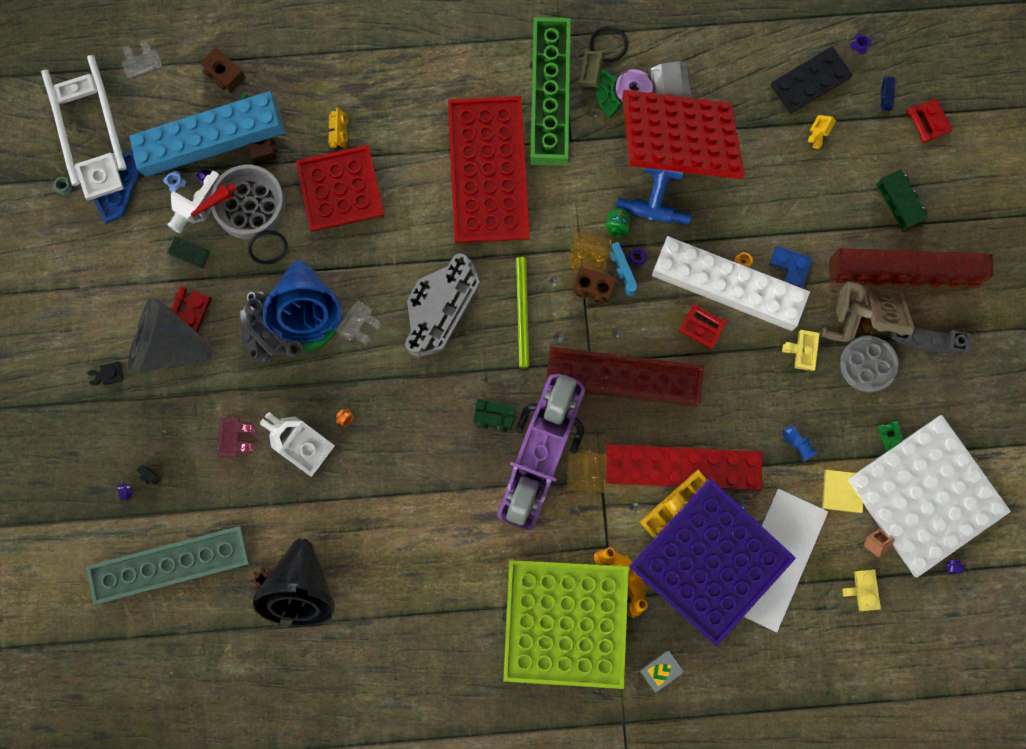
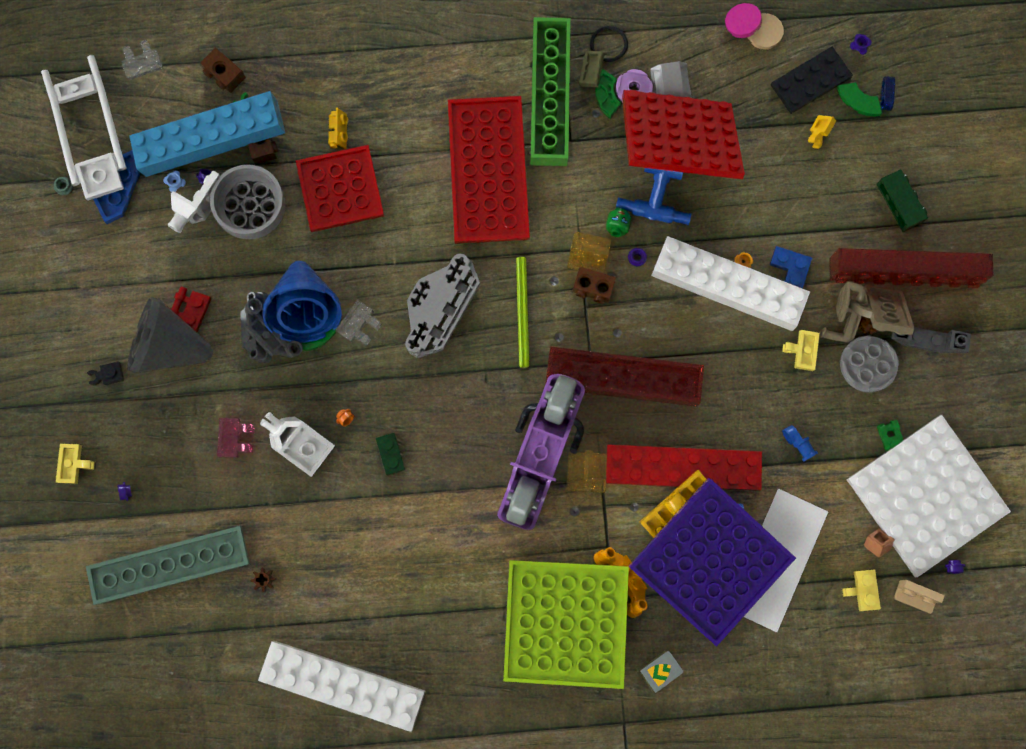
black plate [136,464,161,484] -> none
clear green tile [167,237,210,269] -> none
red piece [191,183,237,217] -> none
black tyre [248,230,288,264] -> none
black cone [253,538,335,627] -> none
dark green brick [473,399,516,433] -> none
dark azure plate [609,242,637,297] -> none
red plate [678,302,728,350] -> none
light yellow tile [822,470,863,513] -> none
red plate [906,98,953,144] -> none
none -> light yellow plate [56,444,95,484]
none -> white brick [258,641,426,732]
none -> dark green plate [376,433,405,476]
none -> dark pink tile [725,3,762,38]
none -> tan tile [748,13,784,50]
none -> green tile [837,82,882,116]
none -> tan bracket [894,580,945,614]

